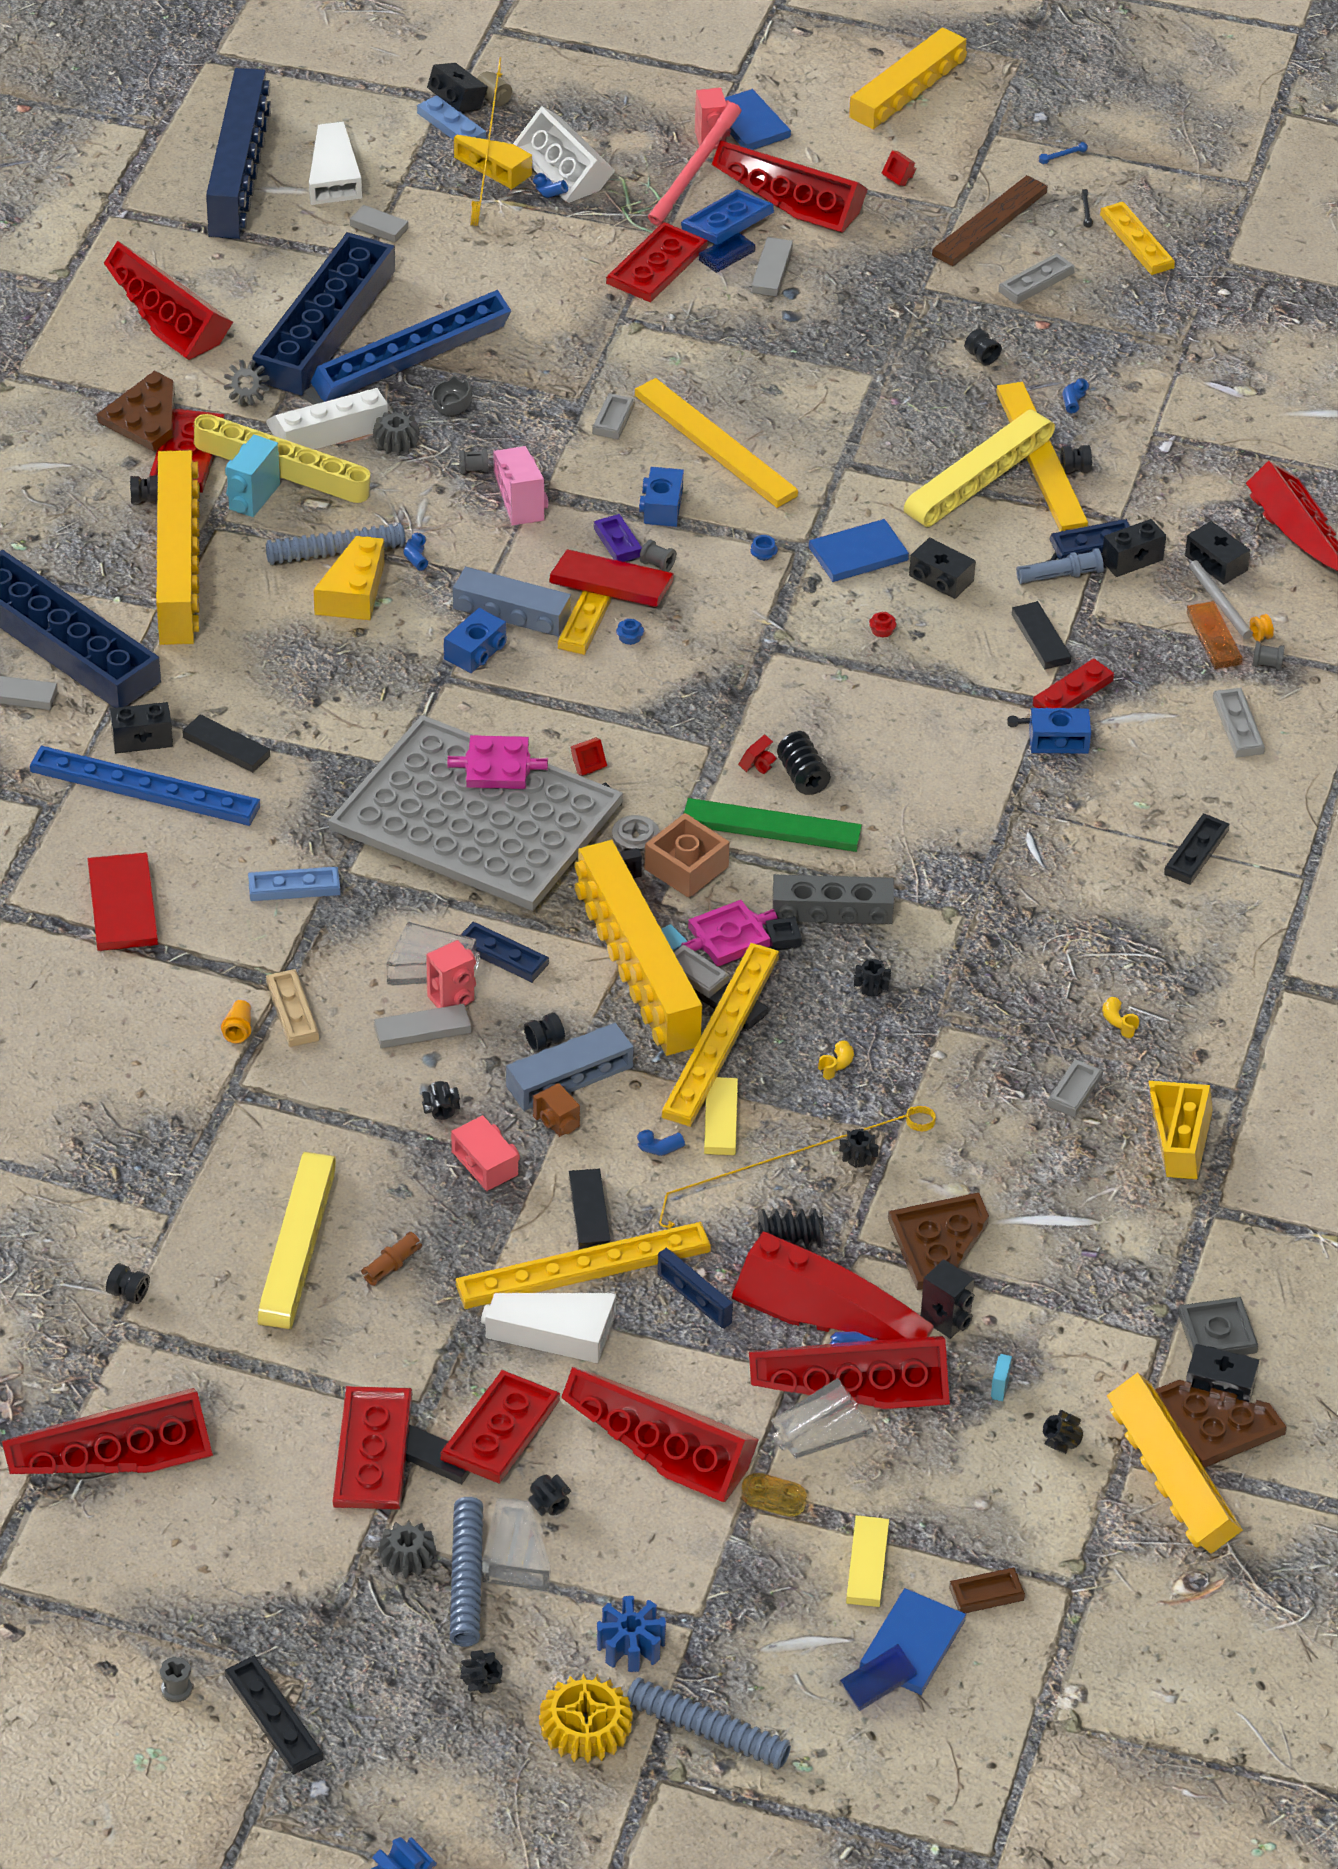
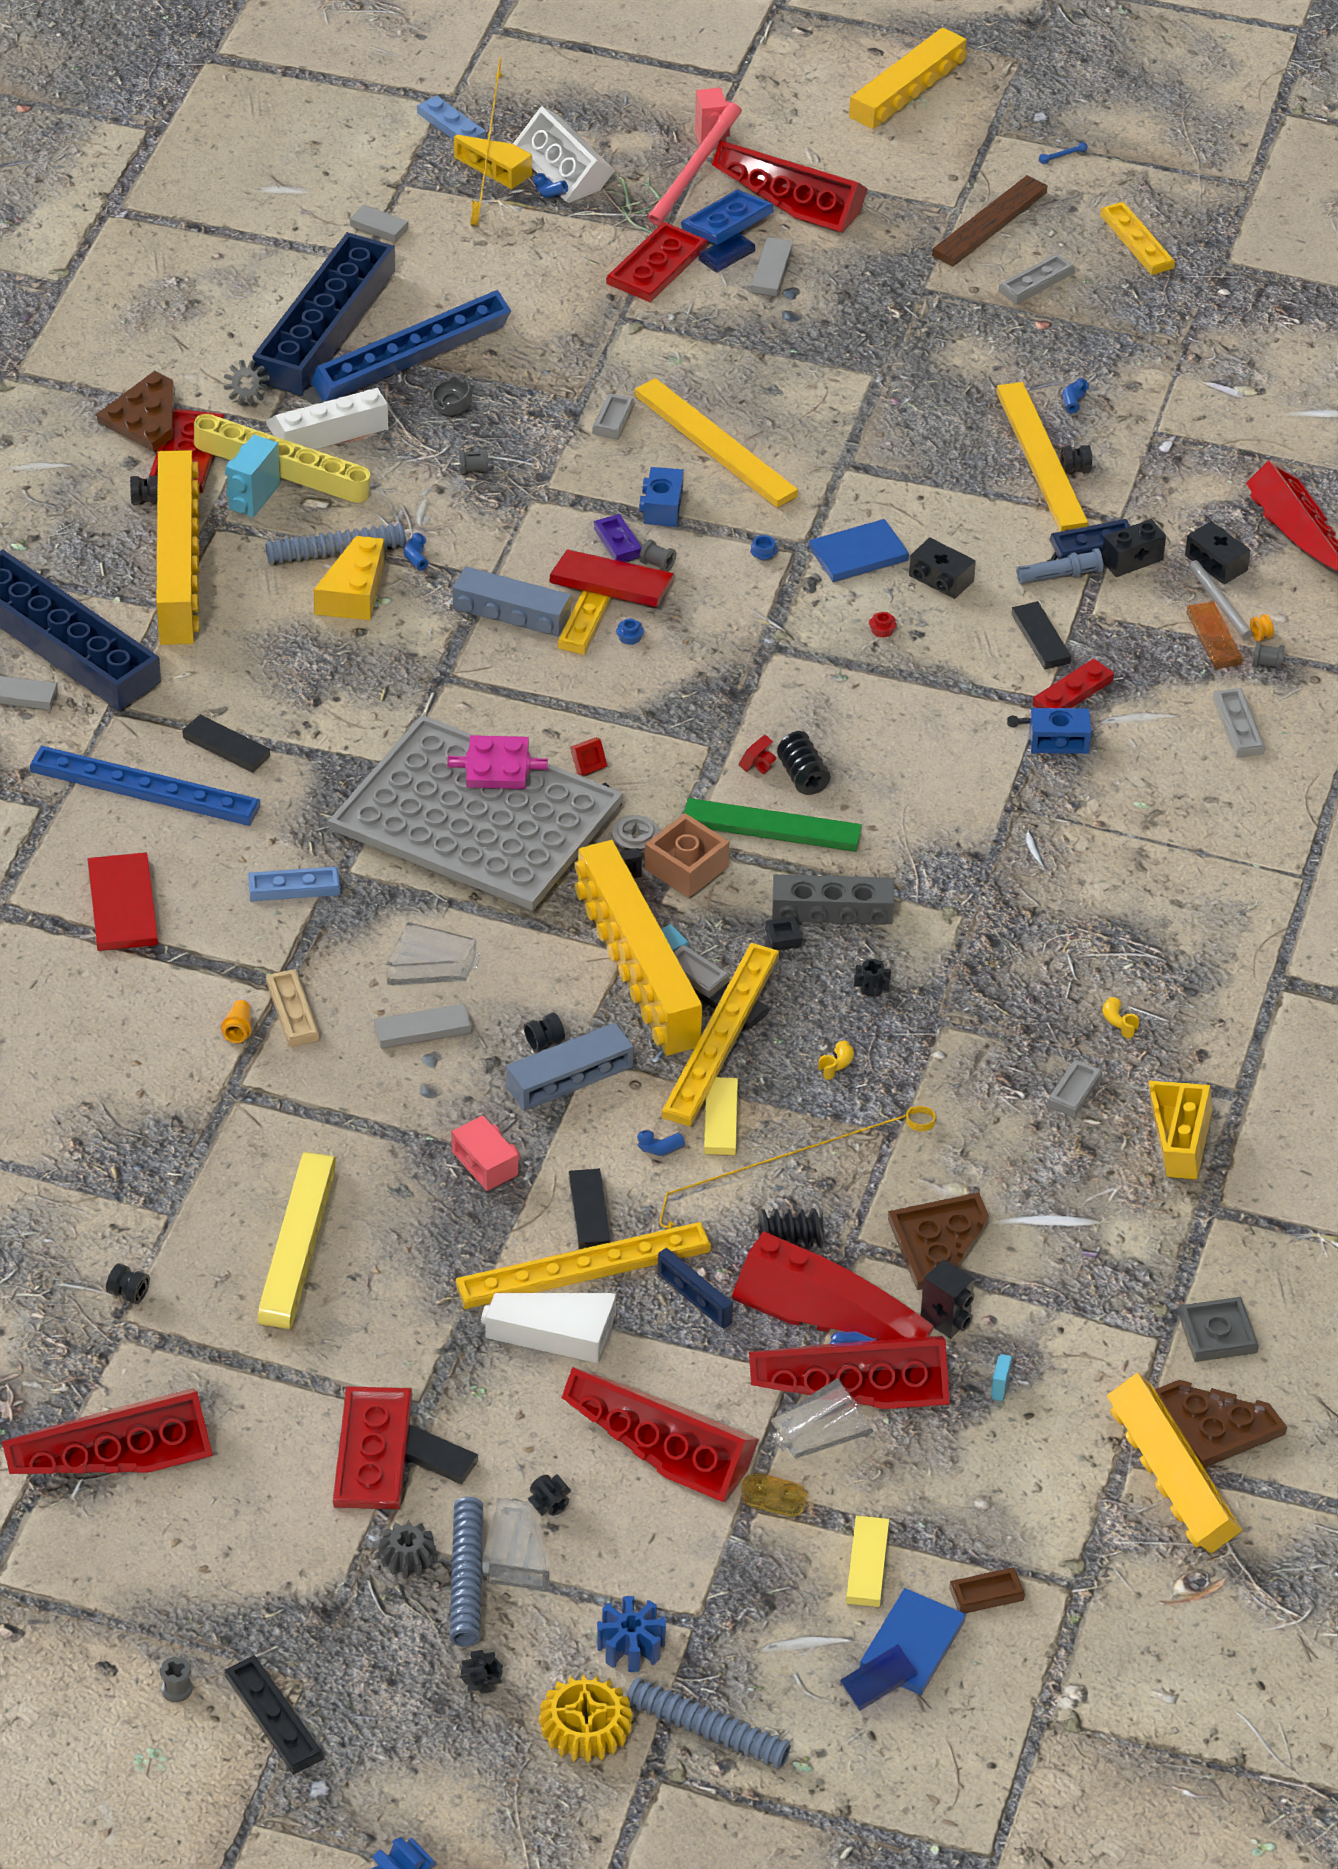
red wedge [104,241,233,360] -> none
black brick [110,702,173,754] -> none
dark blue brick [206,68,271,239] -> none
white slope [309,121,362,205] -> none
dark orange pin [361,1232,422,1286] -> none
dark grey gear [373,411,420,455] -> none
black gear [422,1081,460,1120] -> none
coral brick [426,940,476,1008] -> none
black brick [427,62,488,112] -> none
red tile [440,1370,560,1484] -> none
blue brick [444,608,507,673] -> none
dark blue tile [456,921,549,983] -> none
dark tan brick [477,71,512,107] -> none
bright pink wedge [493,446,548,525] -> none
dark orange brick [533,1083,580,1137] -> none
dark pink plate [681,900,777,967] -> none
blue tile [725,89,791,150] -> none
black gear [839,1129,879,1168] -> none
red tile [881,150,917,186] -> none
light yellow beam [904,410,1055,527] -> none
black wheel [964,329,1002,366] -> none
black gear [1042,1410,1084,1454] -> none
black hinge [1081,189,1093,228] -> none
black tile [1164,813,1230,885] -> none
black brick [1186,1344,1260,1402] -> none

